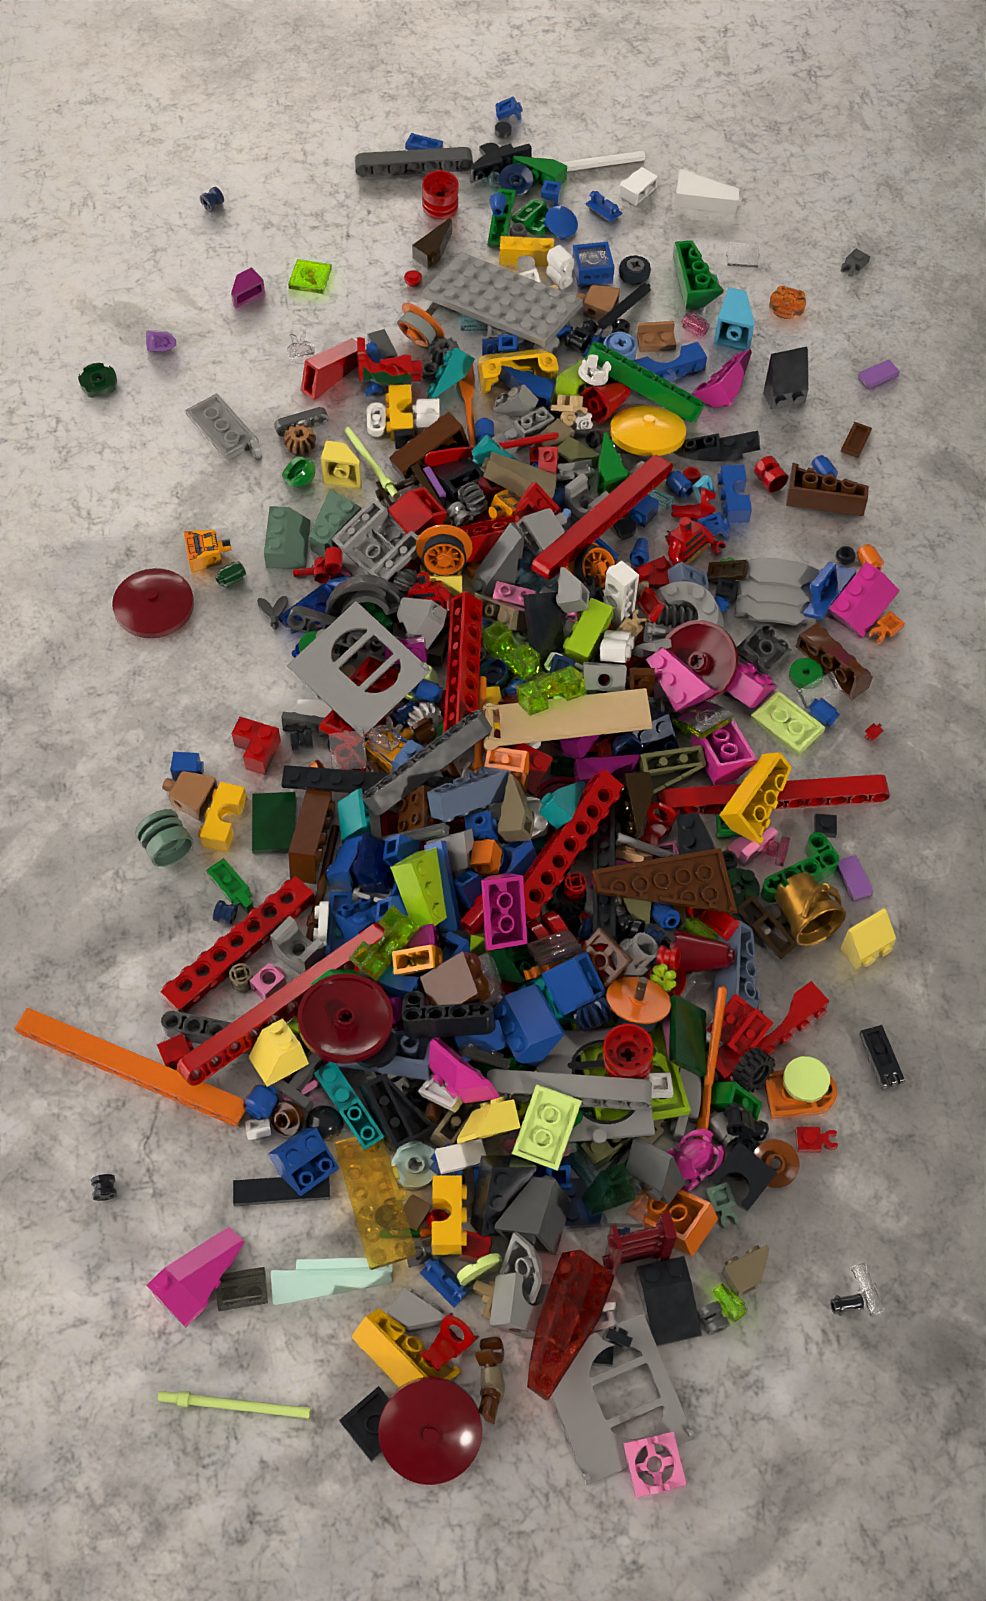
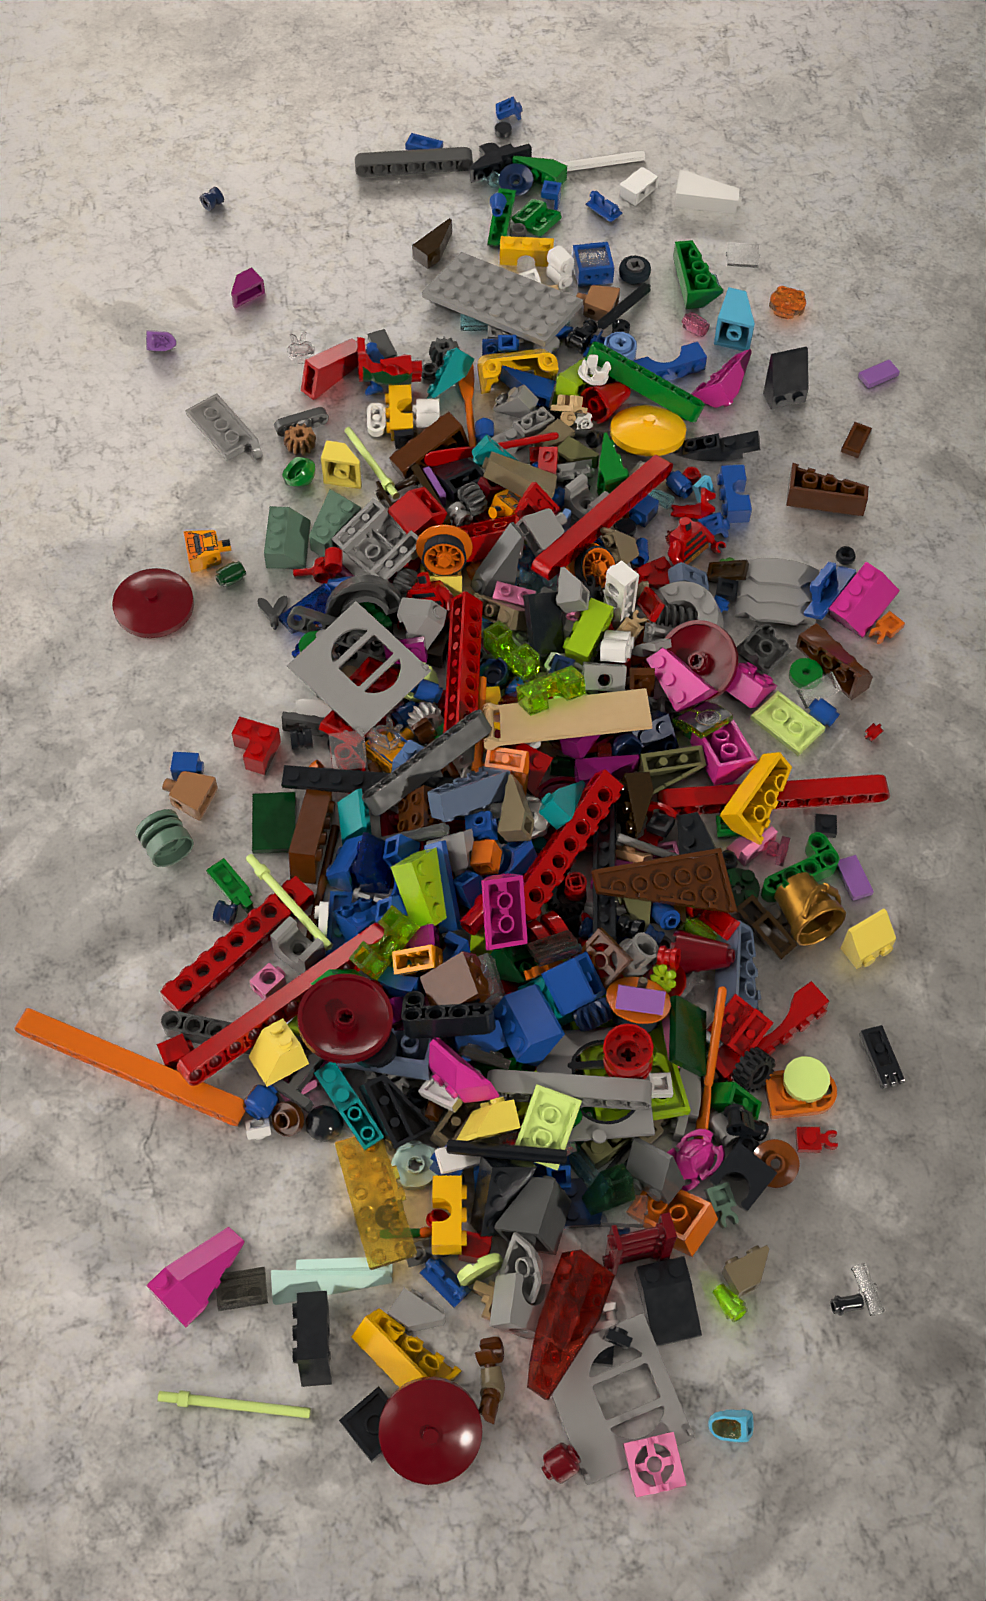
dark green plate [78,363,117,398] -> none
black wheel [91,1174,117,1201] -> none
yellow arch [198,782,247,852] -> none
dark tan wheel [229,963,253,993] -> none
black tile [233,1176,330,1206] -> none
blue slope [268,1128,339,1196] -> none
clear neon green tile [288,259,332,294] -> none
dark tan slope [396,1194,432,1231] -> none
piece [397,302,445,348] -> none
red plate [404,270,422,287] -> none
red hair [420,1313,479,1371] -> none
red wheel [422,170,459,220] -> none
blue dish [544,206,578,240] -> none
medium nougat bracket [637,321,676,352] -> none
dark grey wheel [697,1301,730,1336] -> none
red wheel [753,456,789,493] -> none
blue brick [811,455,838,478] -> none
dark grey plate [840,249,871,277] -> none
orange brick [857,544,884,571] -> none
none -> yellowish green bar [246,854,333,951]
none -> black wedge [292,1291,332,1387]
none -> black axle [446,1139,567,1165]
none -> dark red head [541,1442,581,1484]
none -> dark tan slope [600,527,639,564]
none -> medium lavender tile [615,984,666,1015]
none -> black plate [646,812,675,838]
none -> medium azure rock [708,1409,754,1442]

